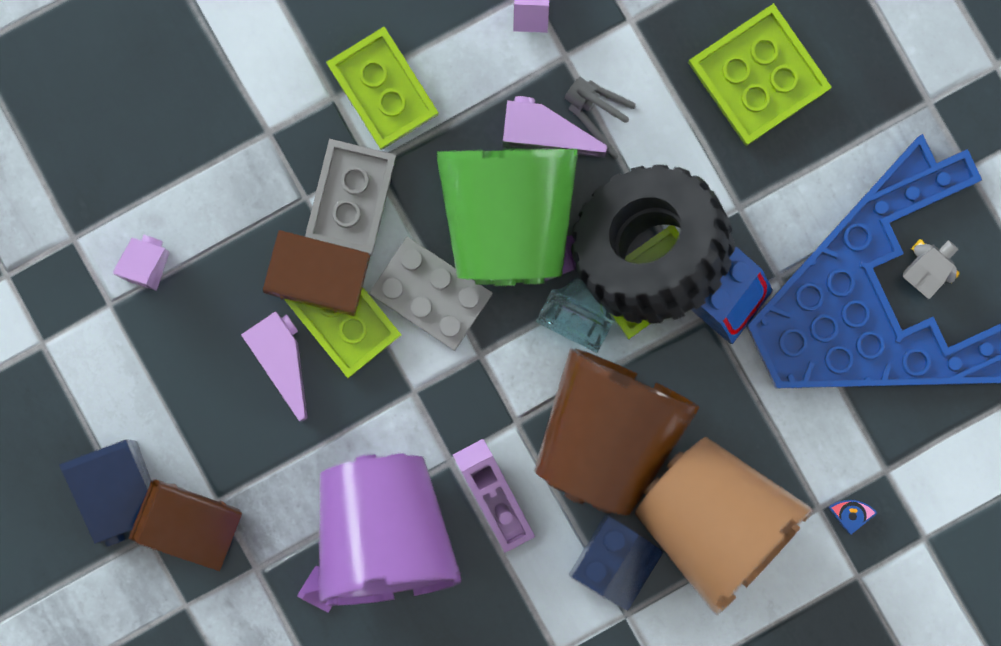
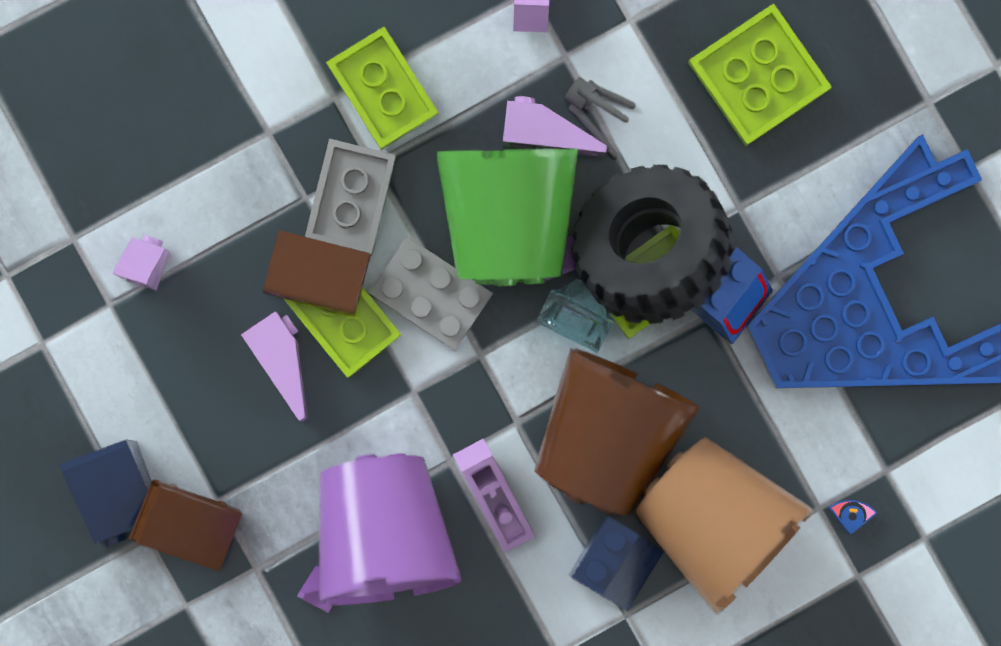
light grey piece [903,239,960,299] -> none

